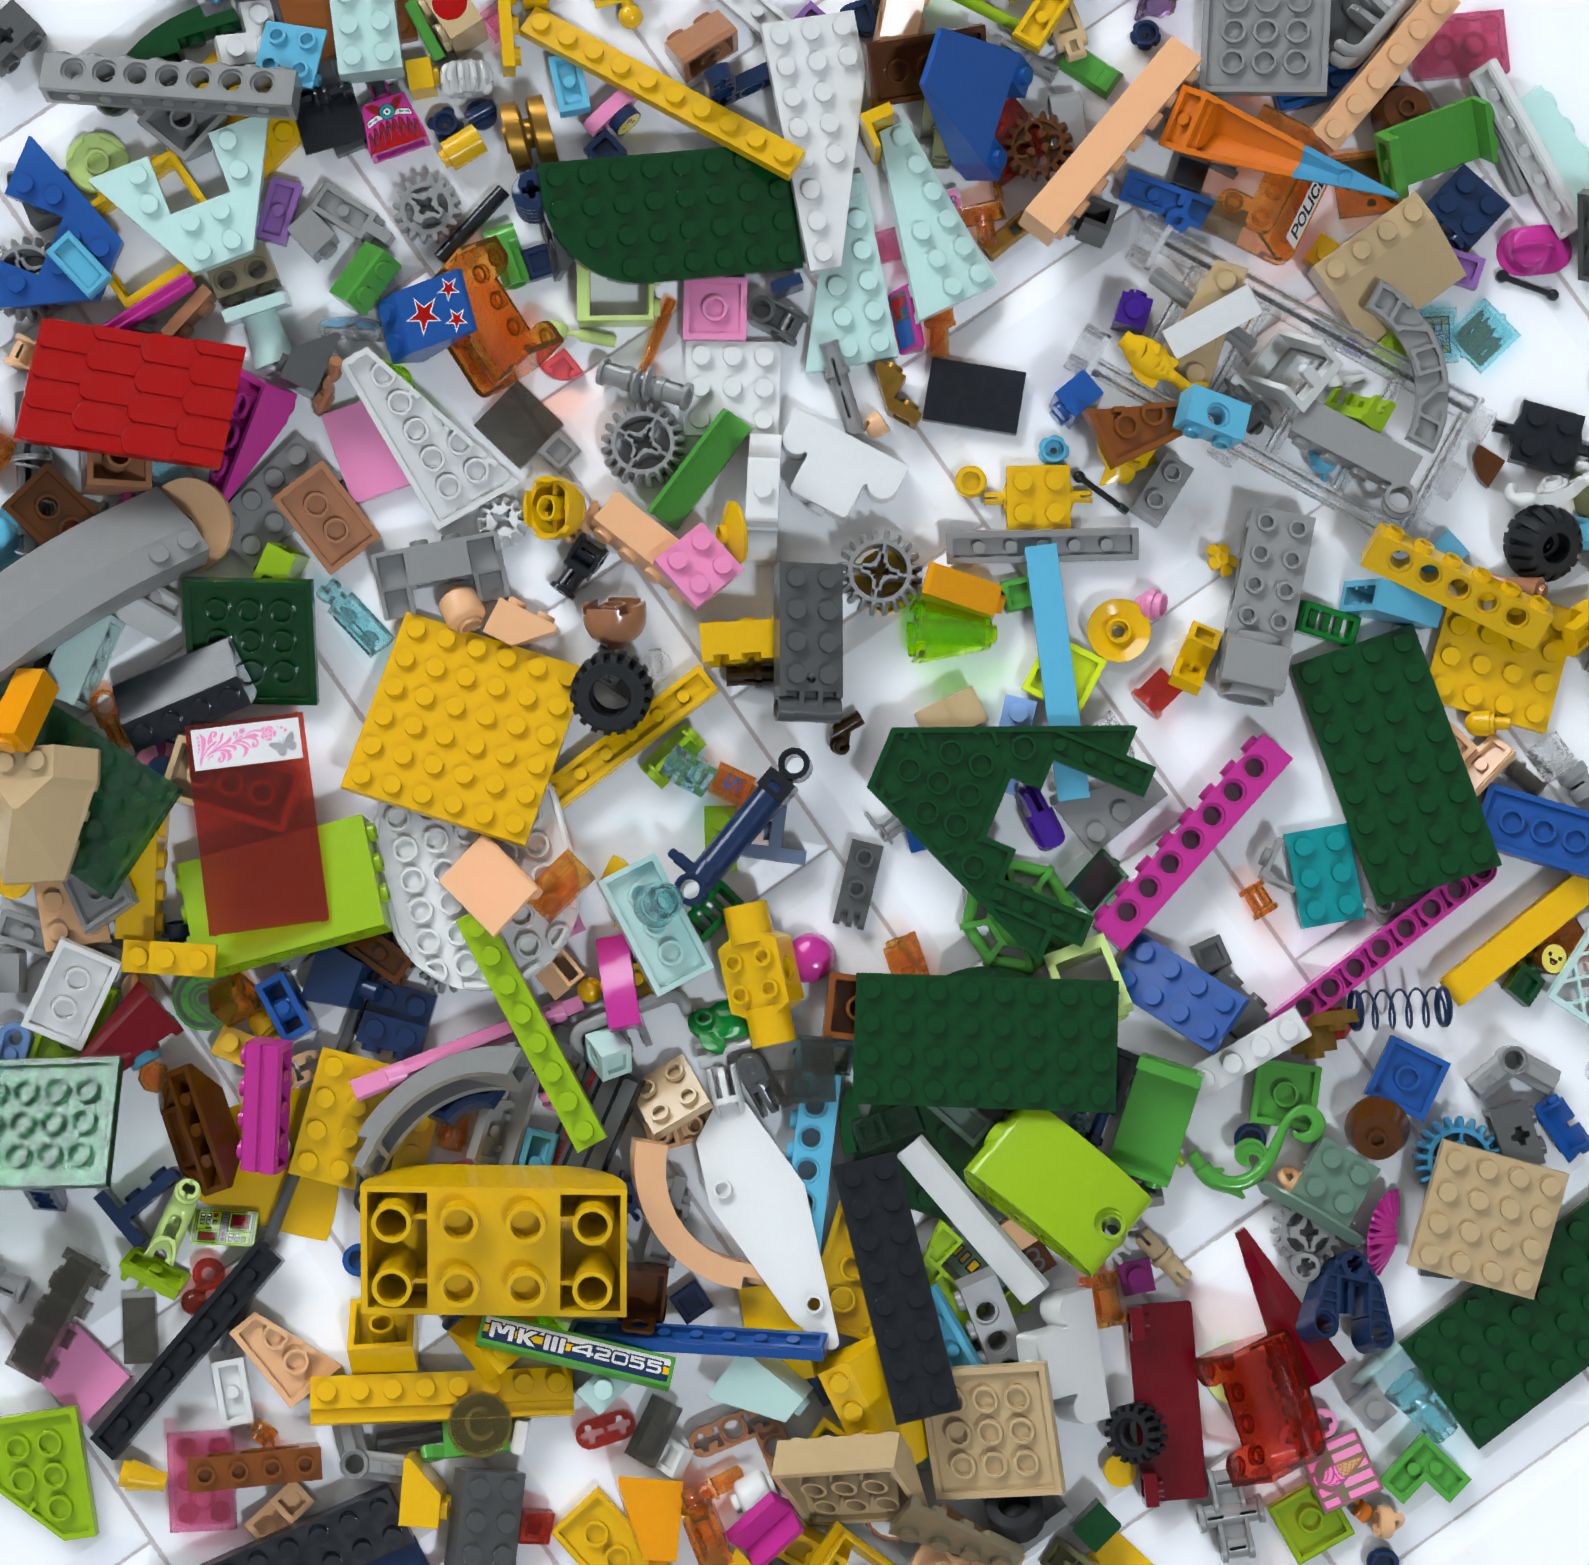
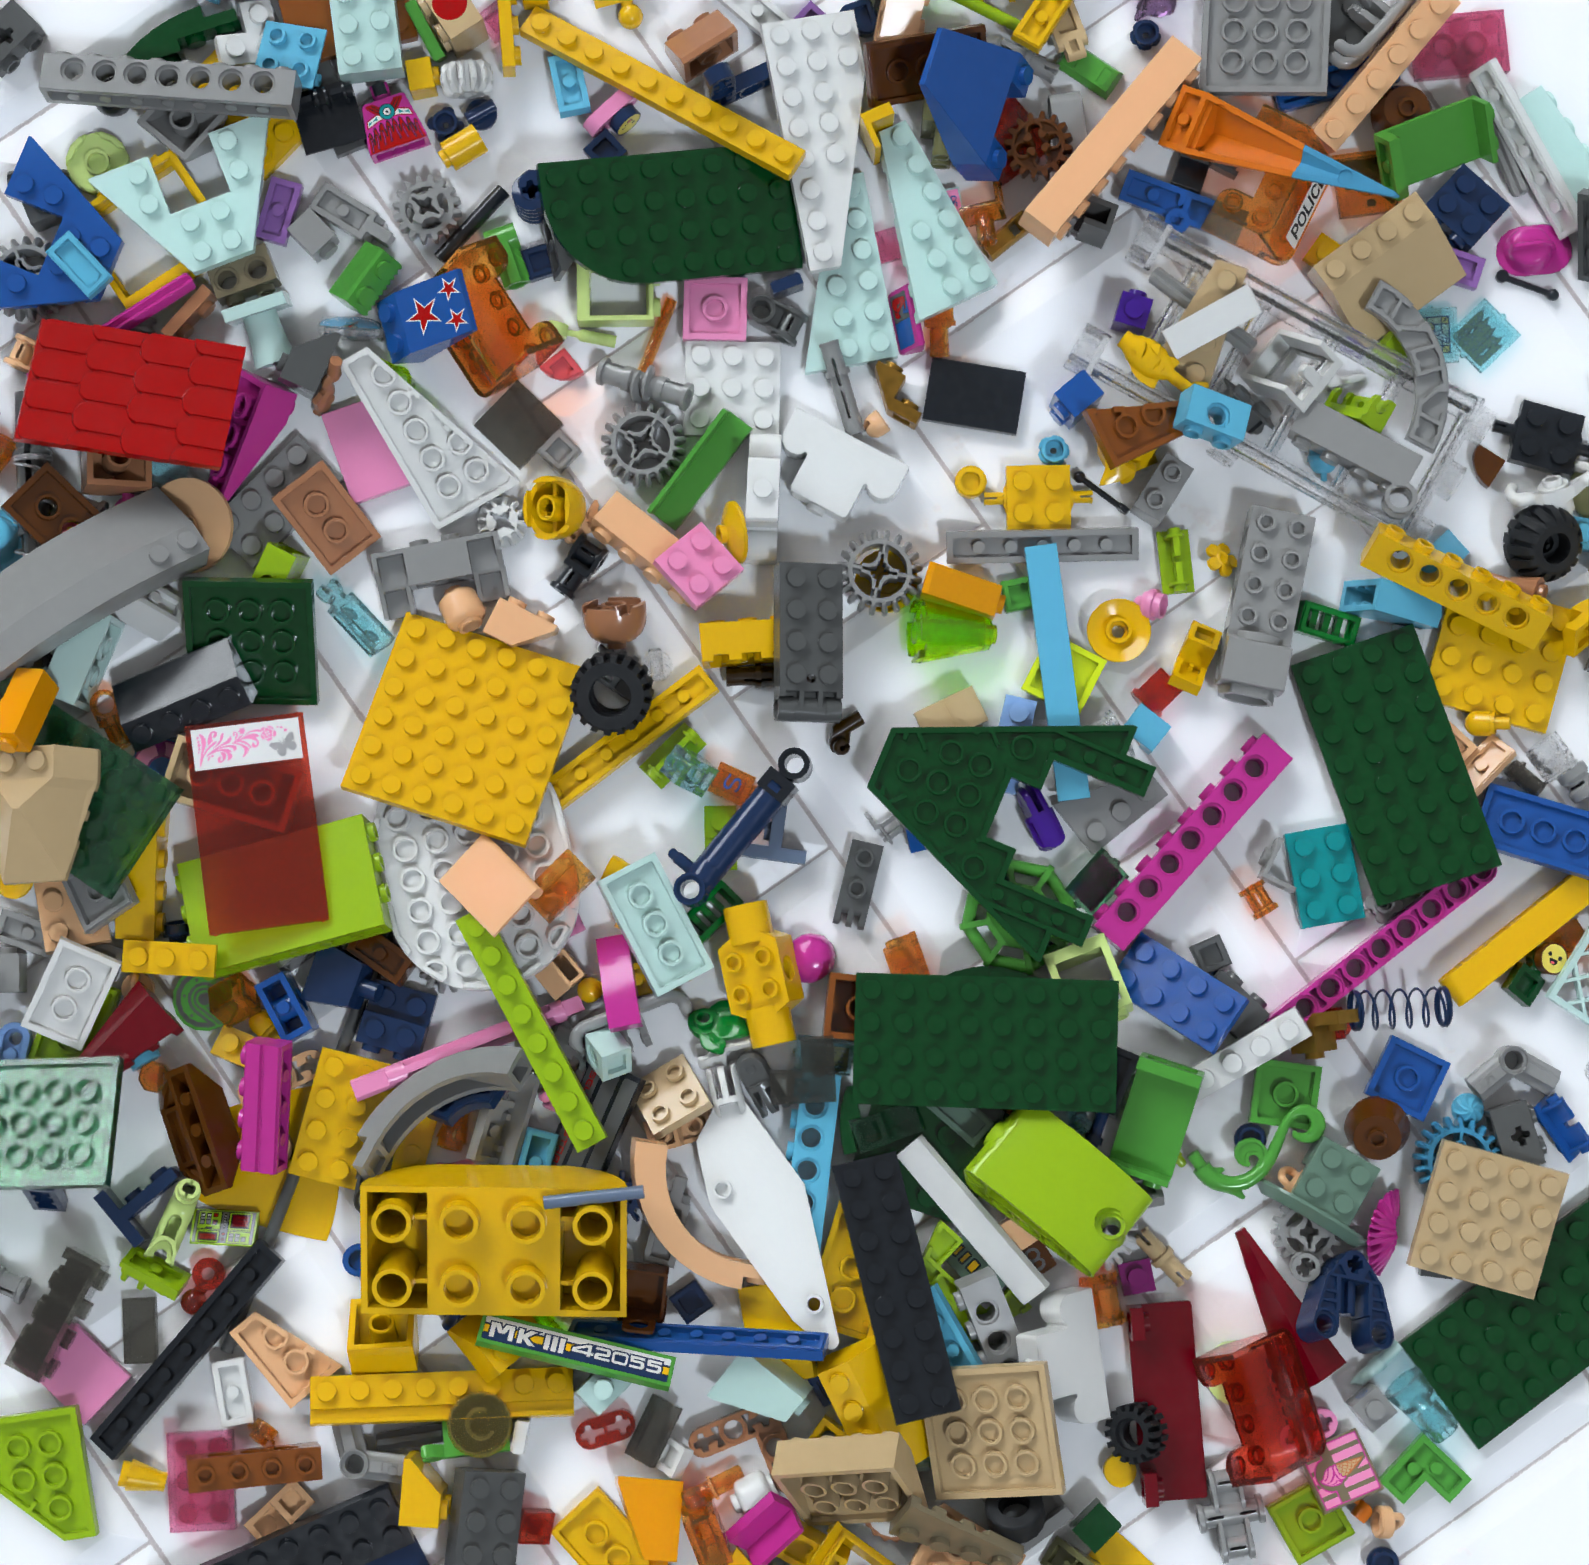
pearl gold wheel [499,94,559,173] -> none
clear light blue plant [633,882,684,928] -> none
none -> sand blue bar [543,1185,645,1209]
none -> medium azure panel [1124,703,1172,755]
none -> lime hinge [1156,527,1195,595]
none -> medium azure plate [1451,1093,1484,1126]

